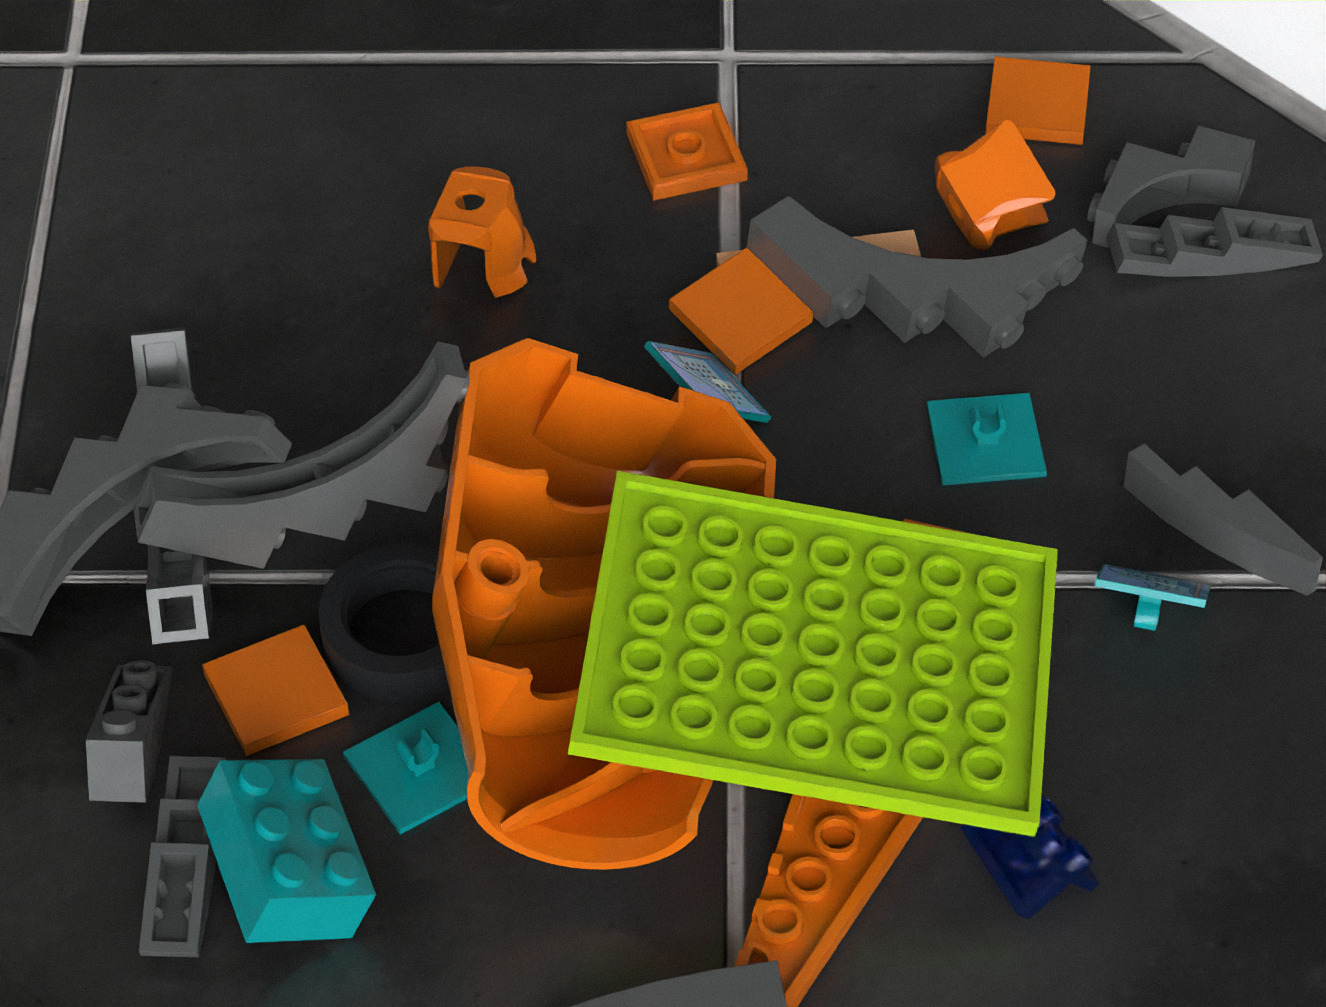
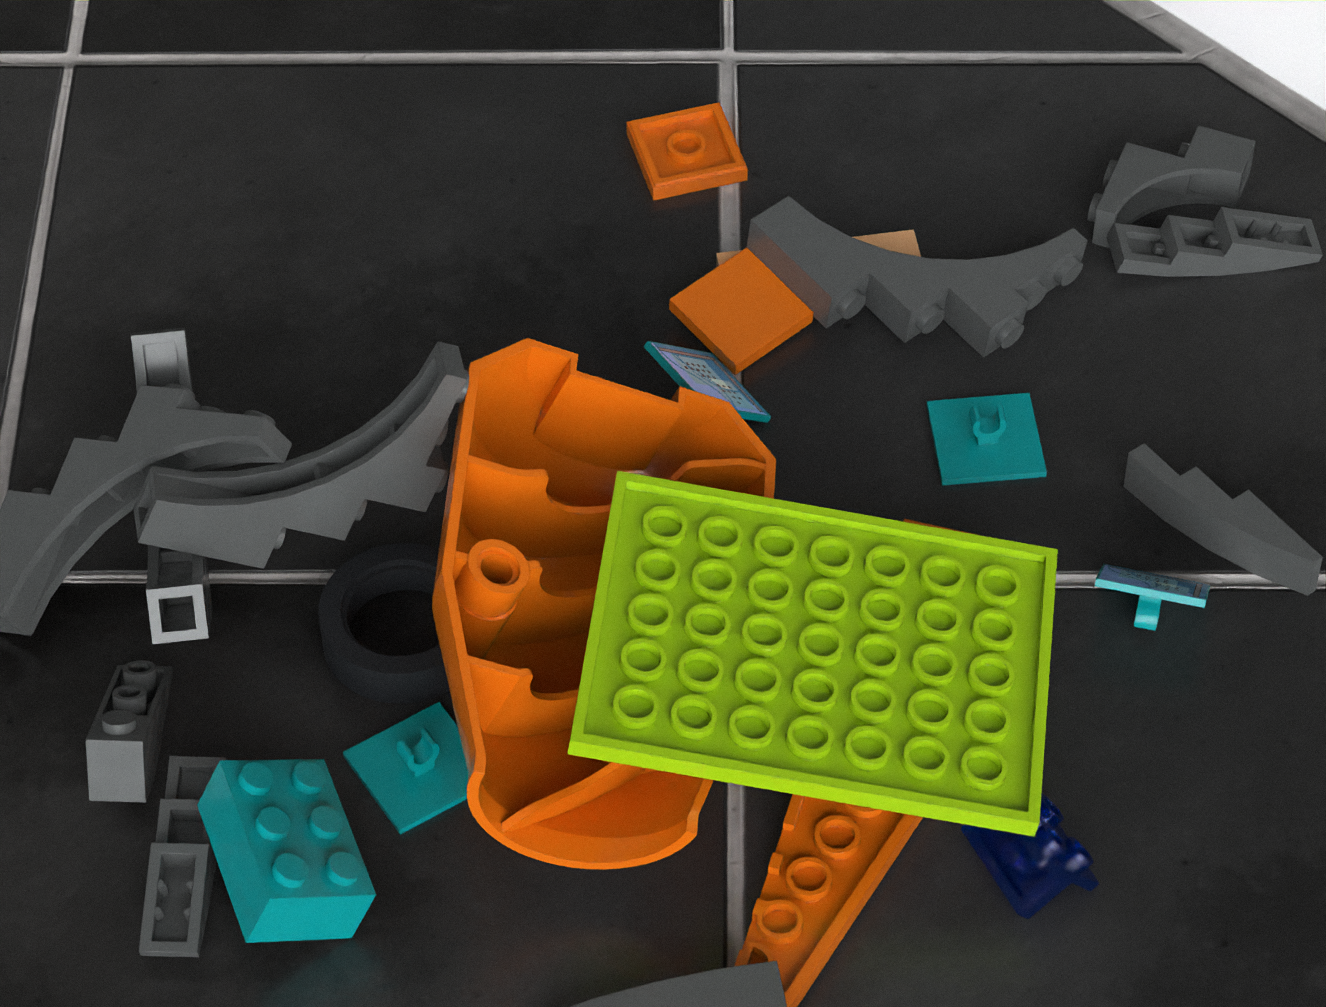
orange tile [202,625,349,756] -> none
orange piece [428,166,536,298] -> none
orange piece [935,120,1055,251] -> none
orange tile [986,56,1091,145] -> none

